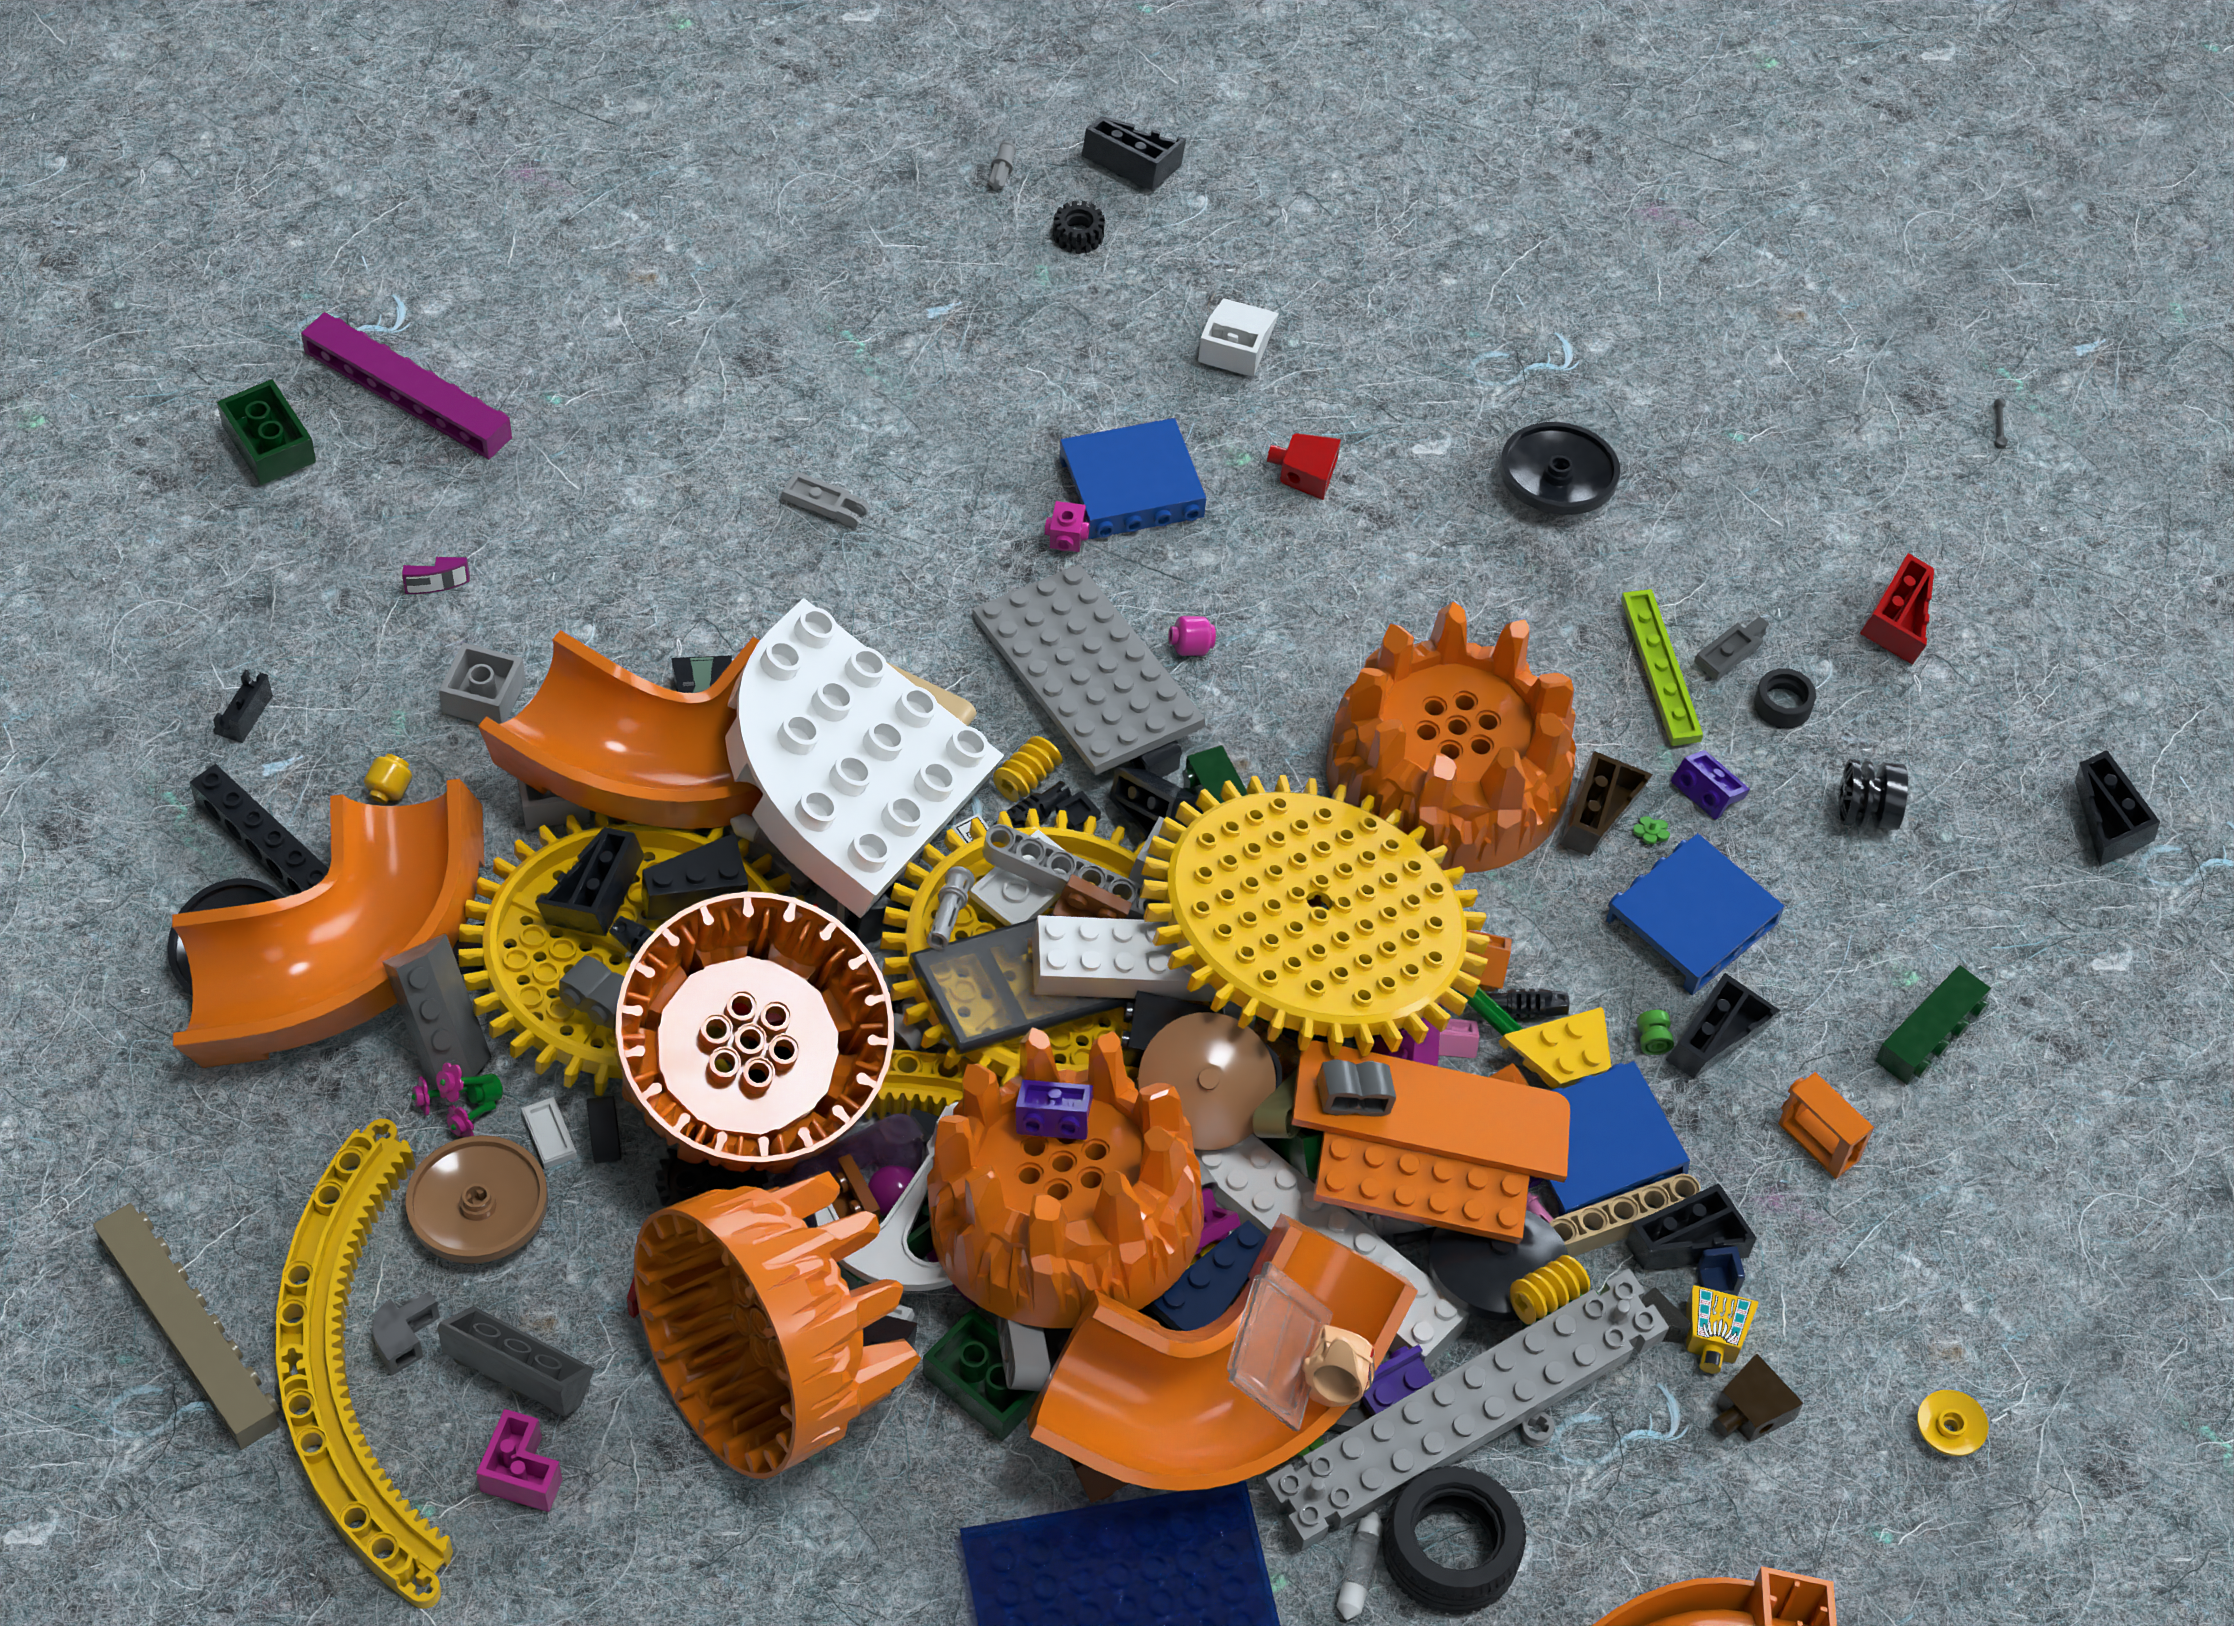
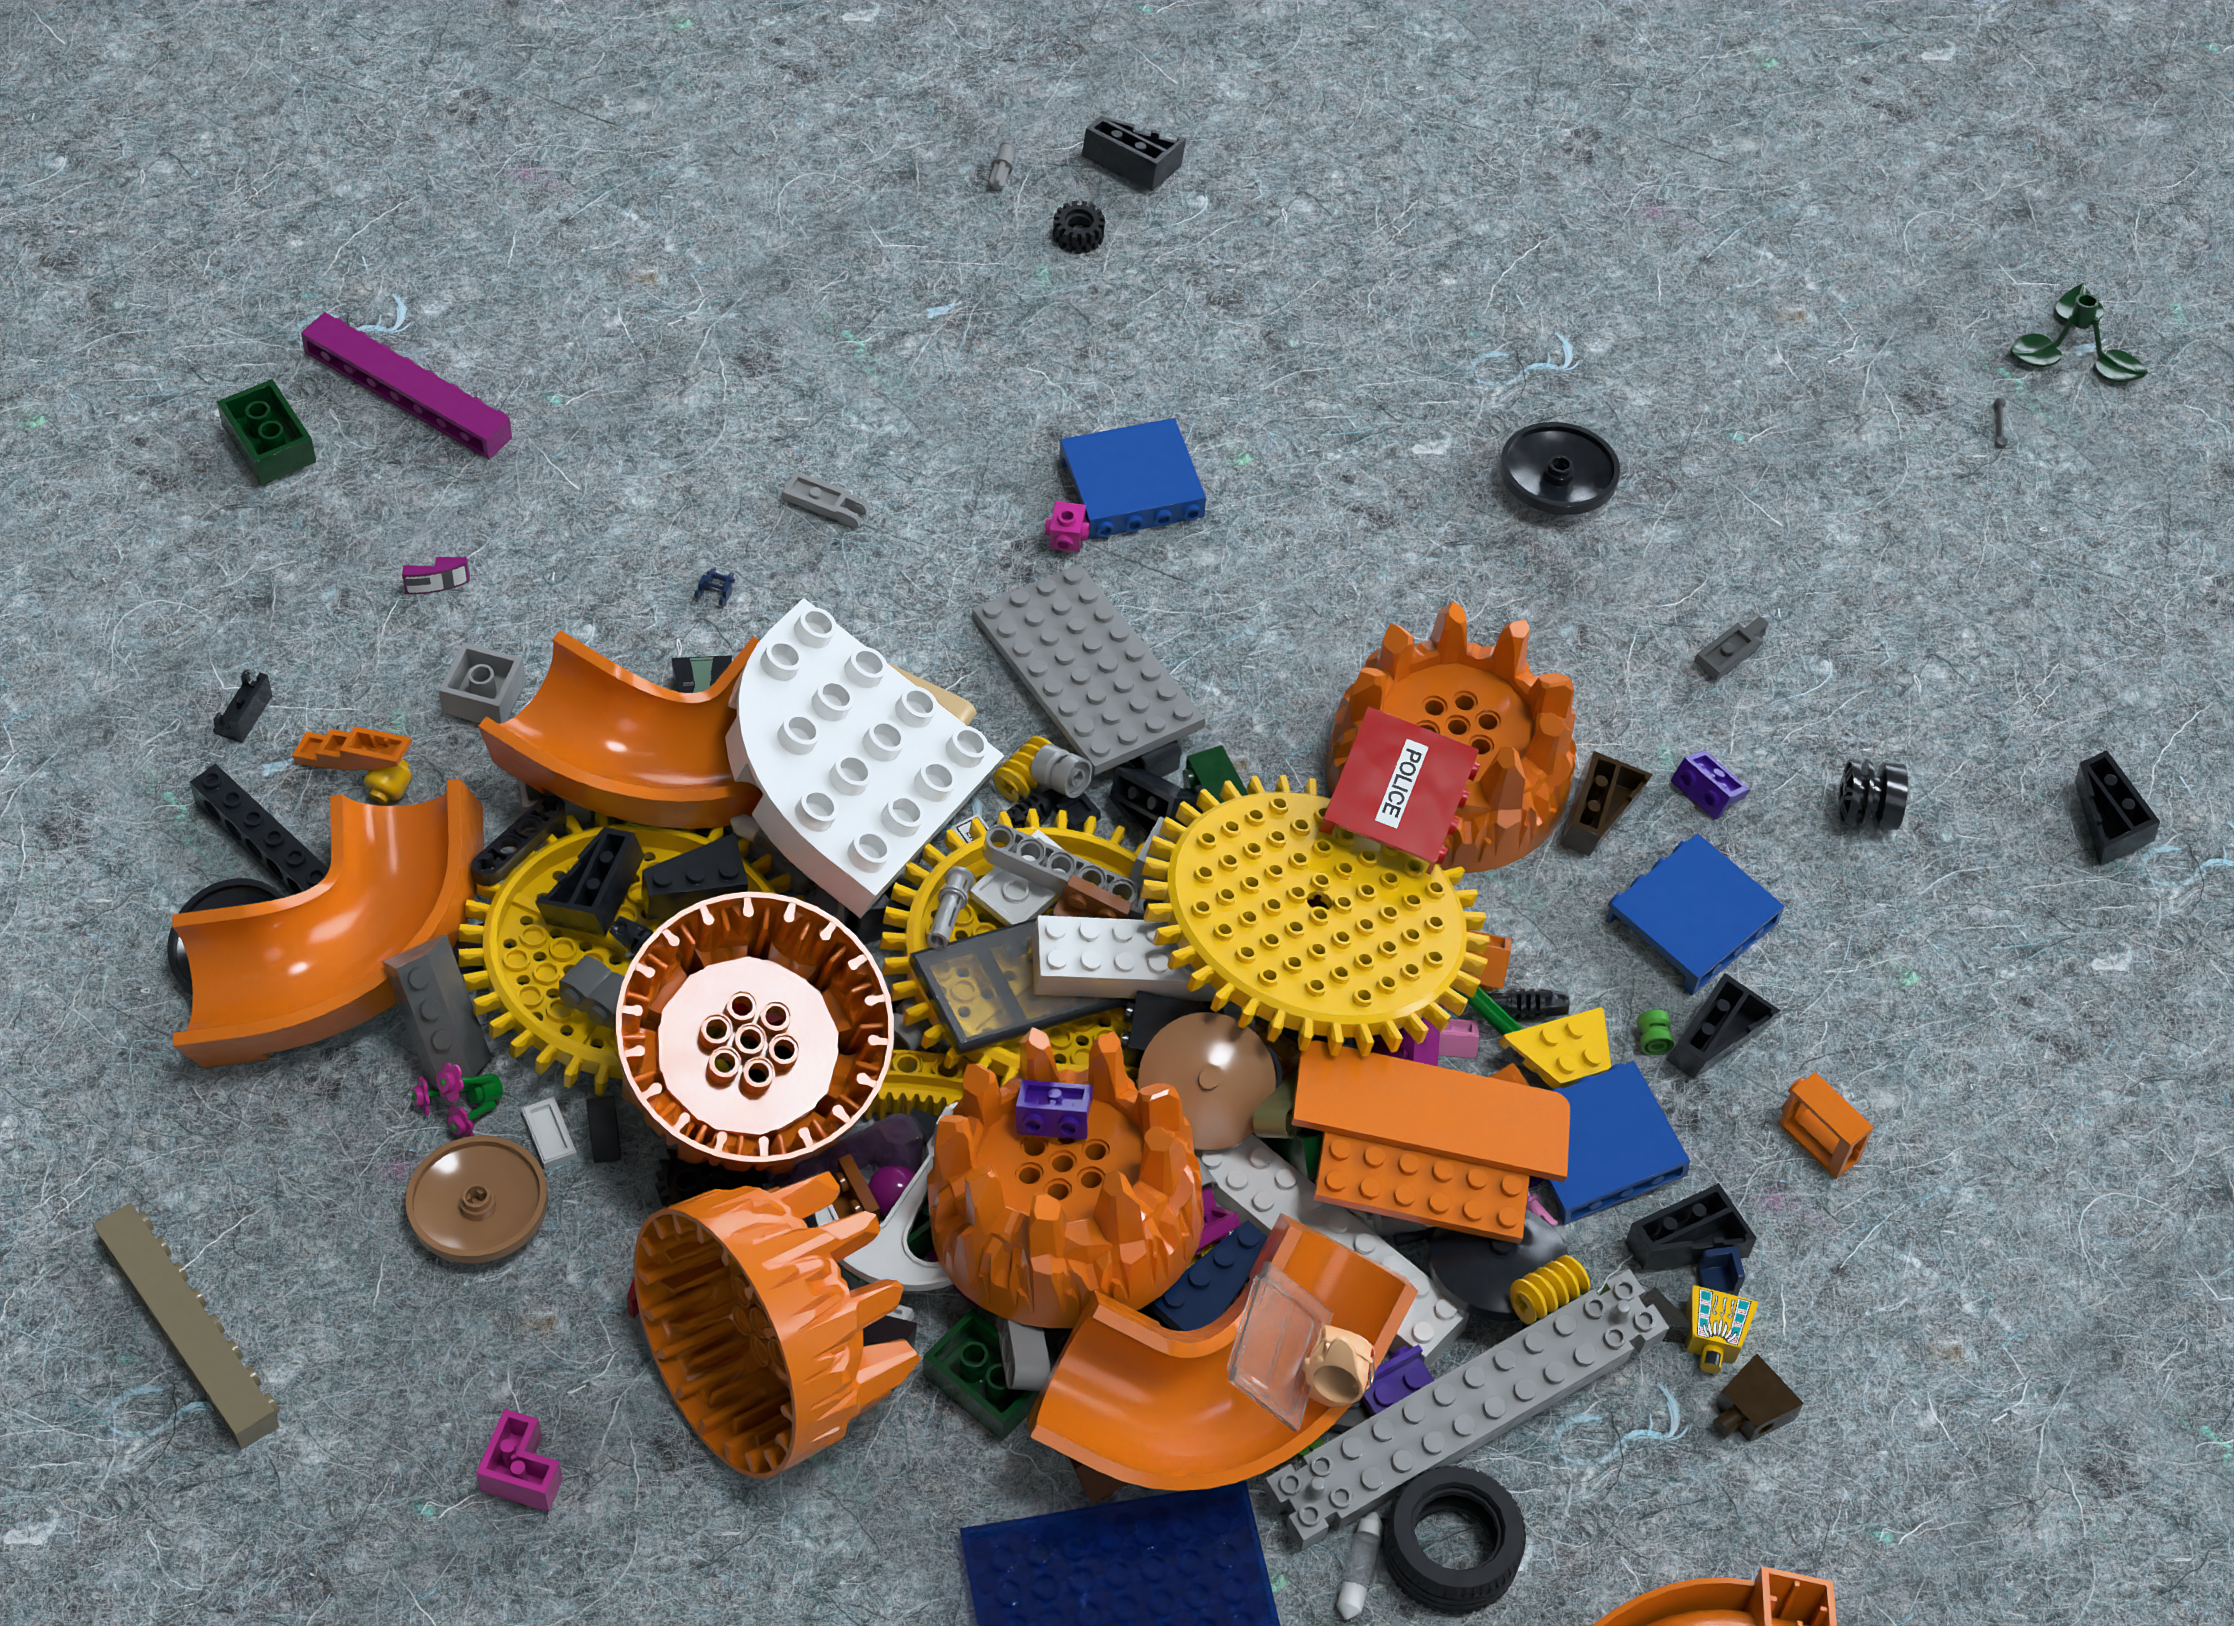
yellow gear [276,1118,453,1609] -> none
flat silver brick [372,1291,440,1376] -> none
dark grey slope [437,1306,595,1416] -> none
dark pink head [1168,616,1216,656] -> none
white slope [1198,298,1279,377] -> none
red torso [1267,433,1341,500] -> none
dark grey brick [1316,1059,1396,1116] -> none
light grey bush [1520,1411,1554,1448] -> none
tan beam [1549,1174,1701,1257] -> none
lime plate [1621,589,1703,746] -> none
bright green plant [1633,816,1670,844] -> none
black tyre [1754,668,1817,729] -> none
red wedge [1859,553,1935,665] -> none
dark green brick [1875,964,1991,1085] -> none
yellow dish [1917,1390,1989,1456] -> none
none -> orange slope [292,726,412,770]
none -> black beam [471,796,566,886]
none -> dark blue piece [694,567,735,607]
none -> light grey wheel [1031,744,1092,798]
none -> red panel [1319,706,1480,875]
none -> dark green plant [2010,283,2148,382]

